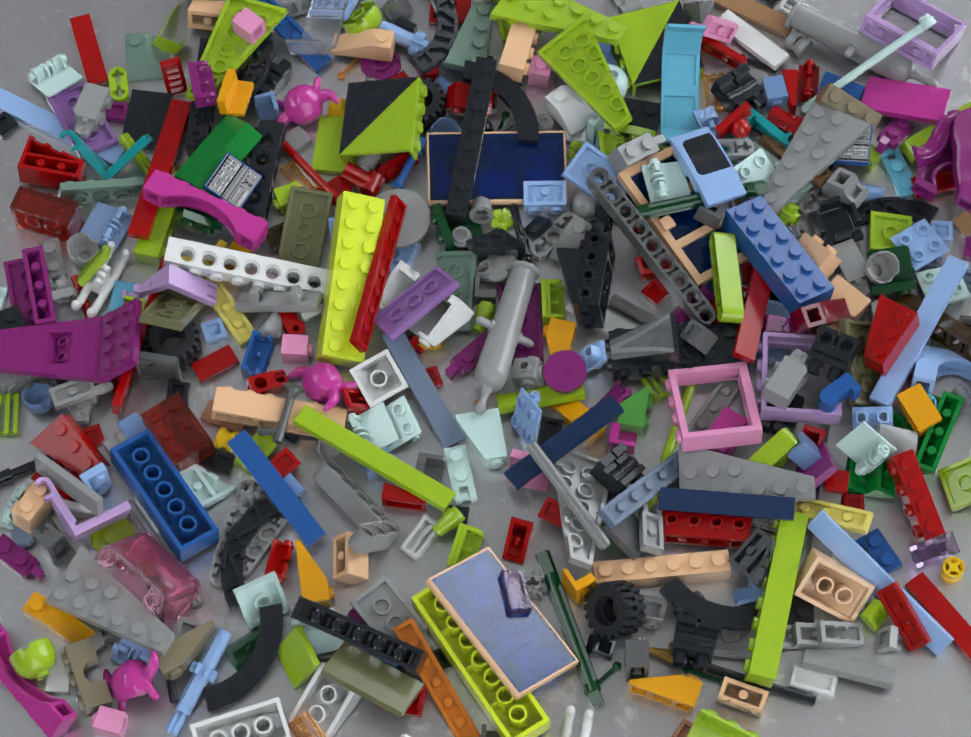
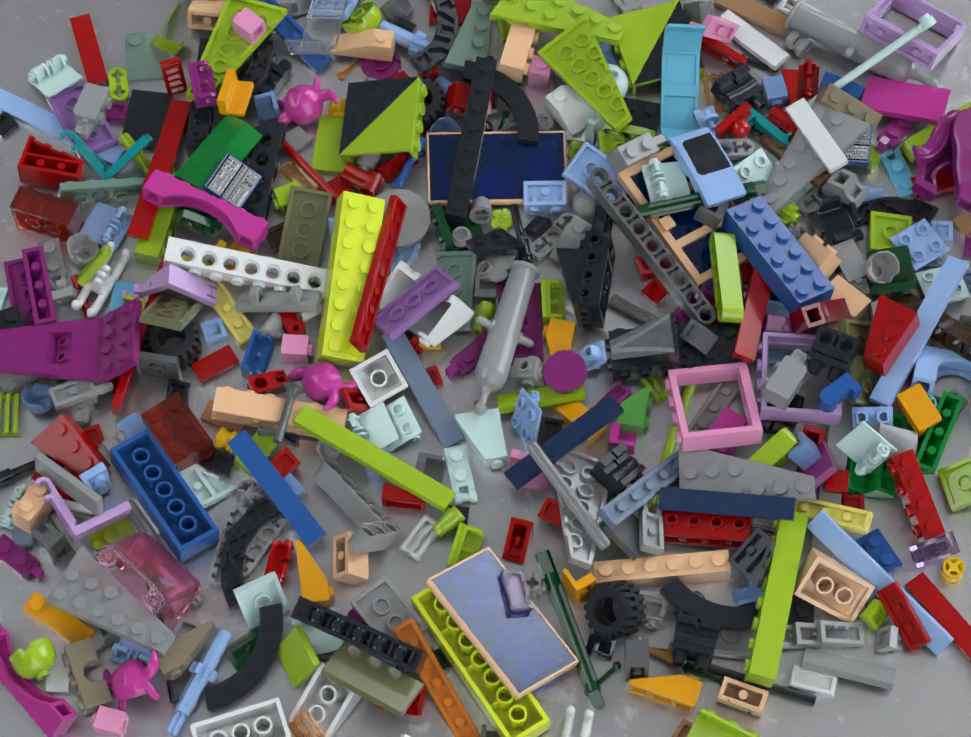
none -> white tile [786,98,848,174]

